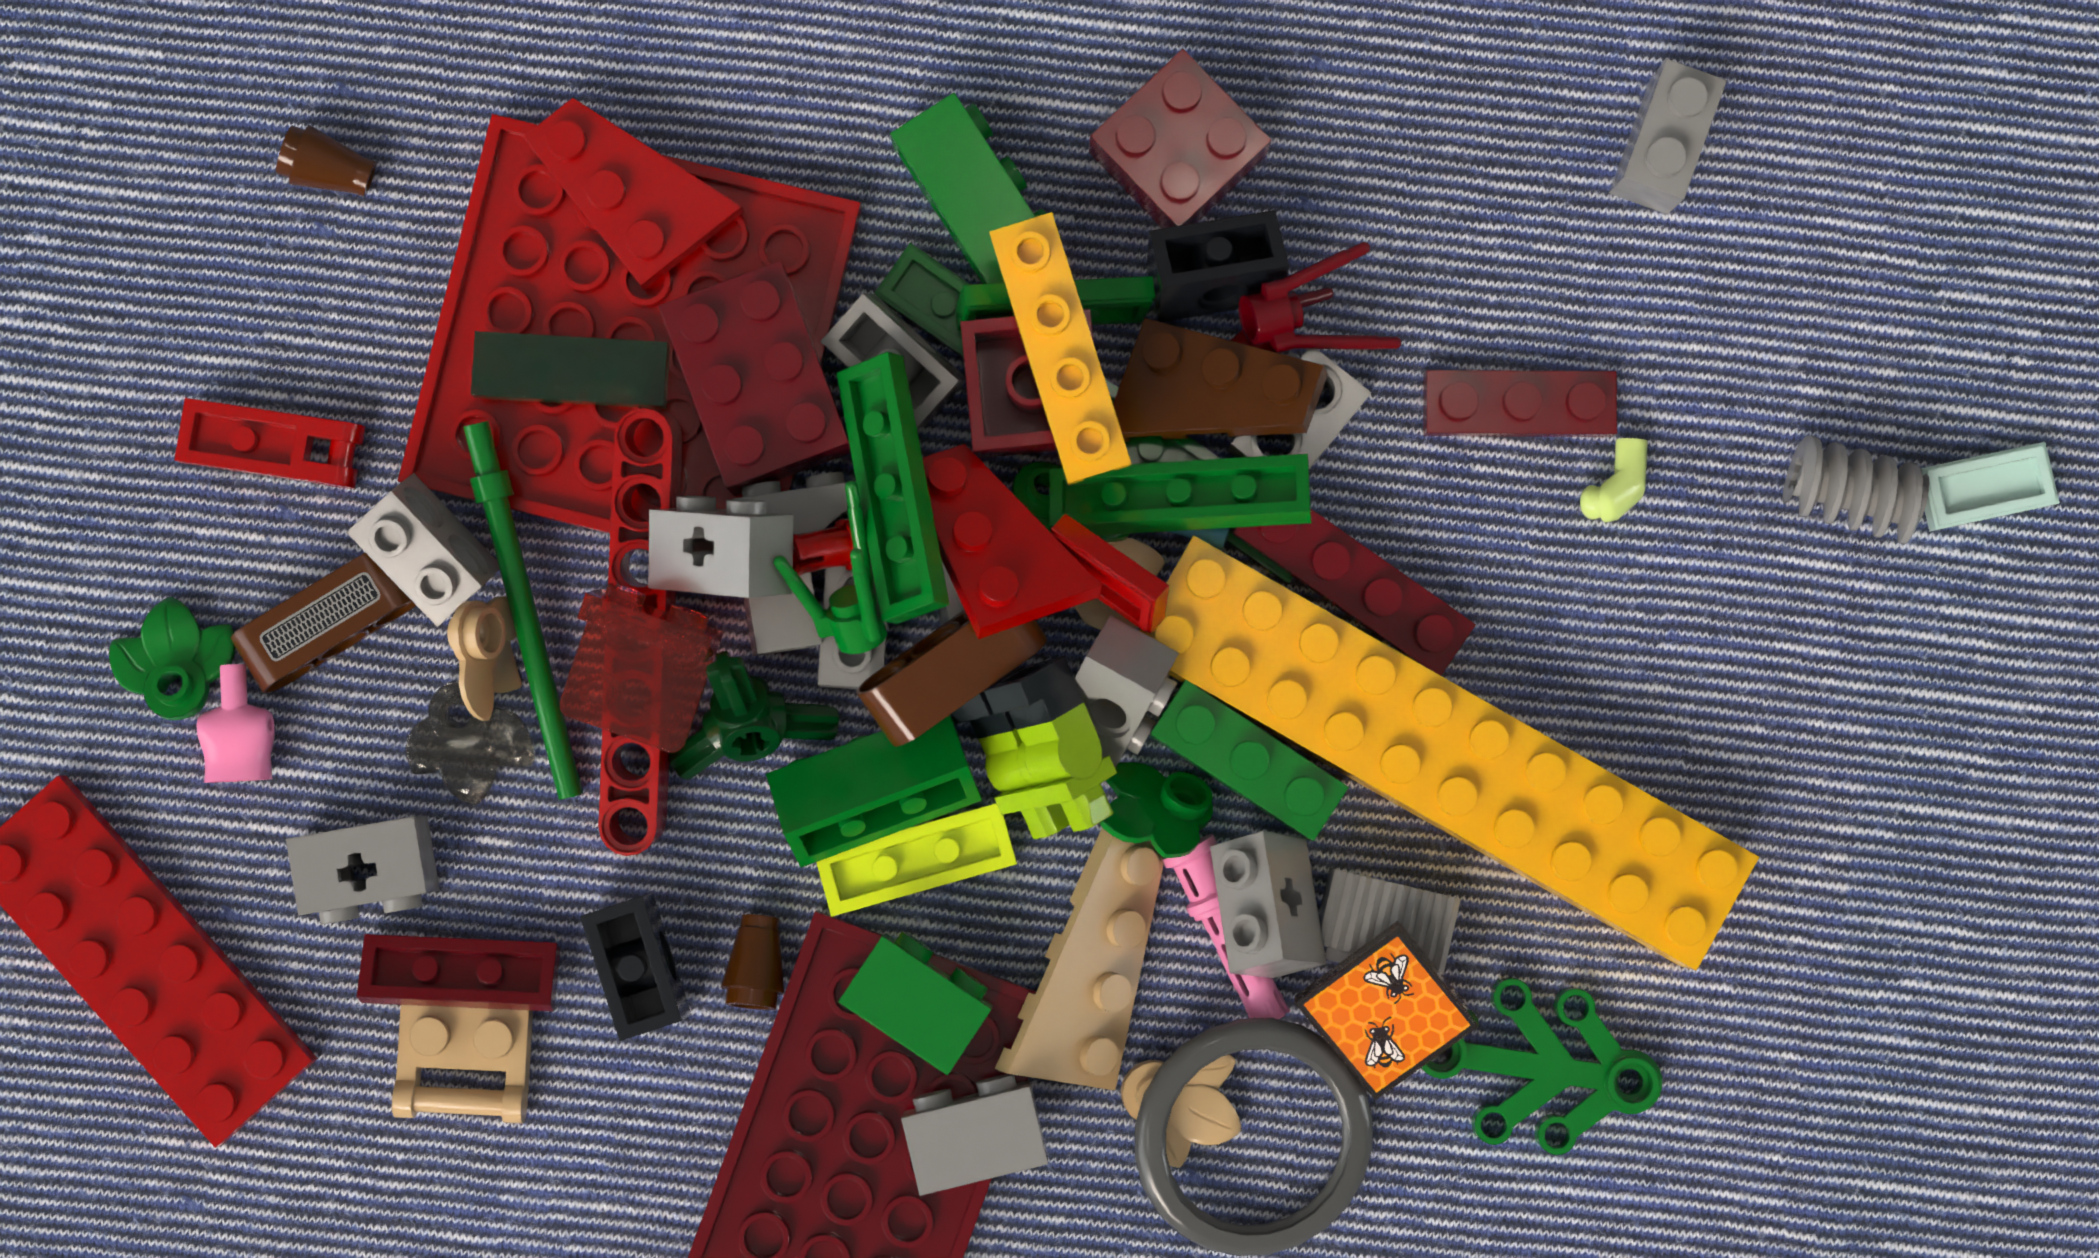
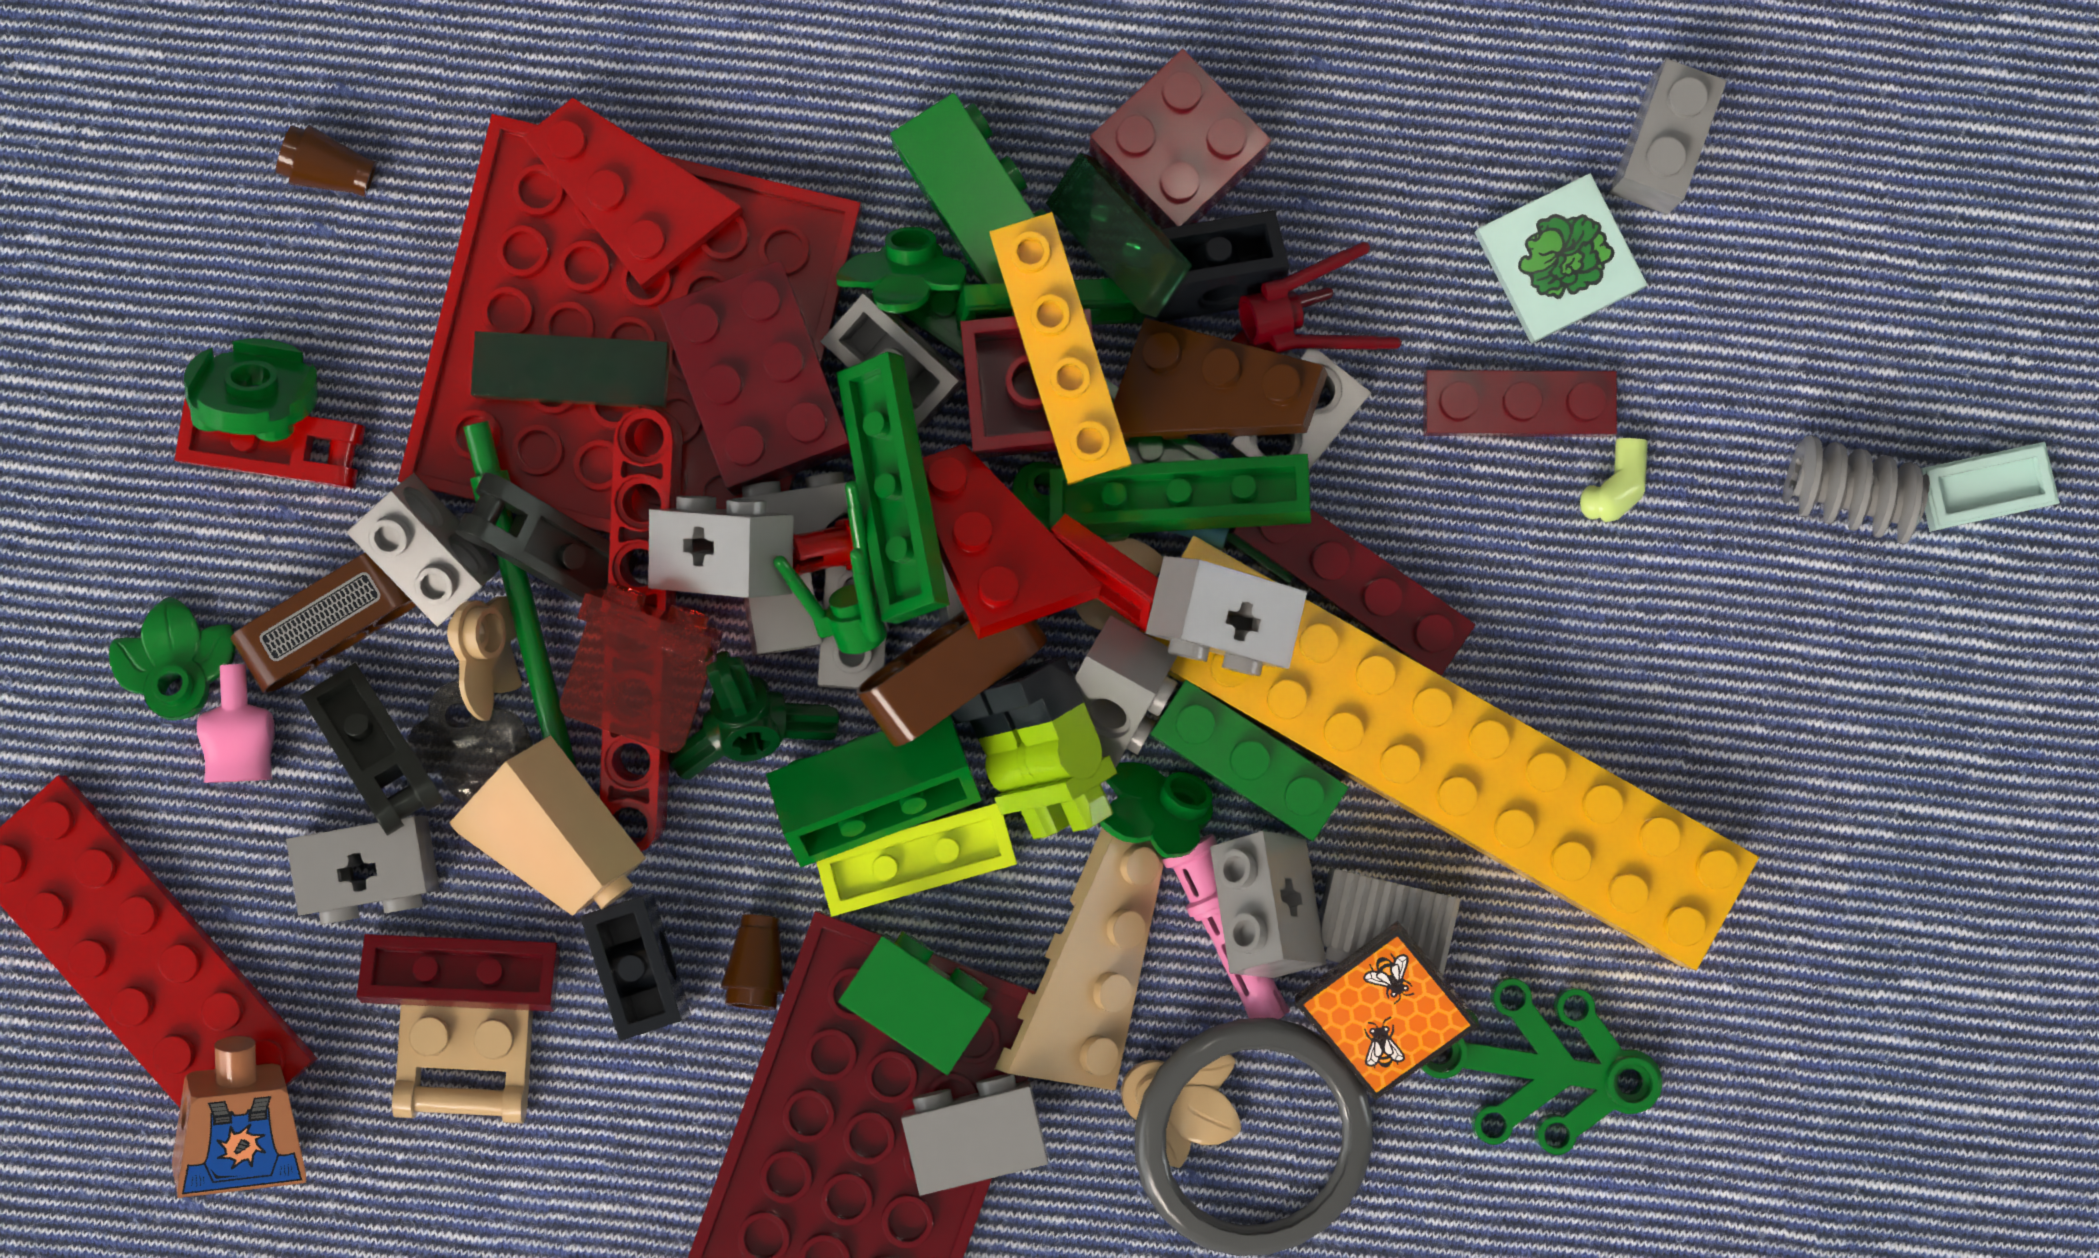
none -> torso [172,1036,306,1198]
none -> green plate [184,338,318,442]
none -> pearl dark grey plate [300,662,444,836]
none -> tan slope [449,735,646,916]
none -> pearl dark grey plate [456,473,639,615]
none -> green plate [836,227,966,314]
none -> clear green tile [1046,152,1192,317]
none -> light grey brick [1145,556,1307,676]
none -> light aqua tile [1475,173,1648,344]

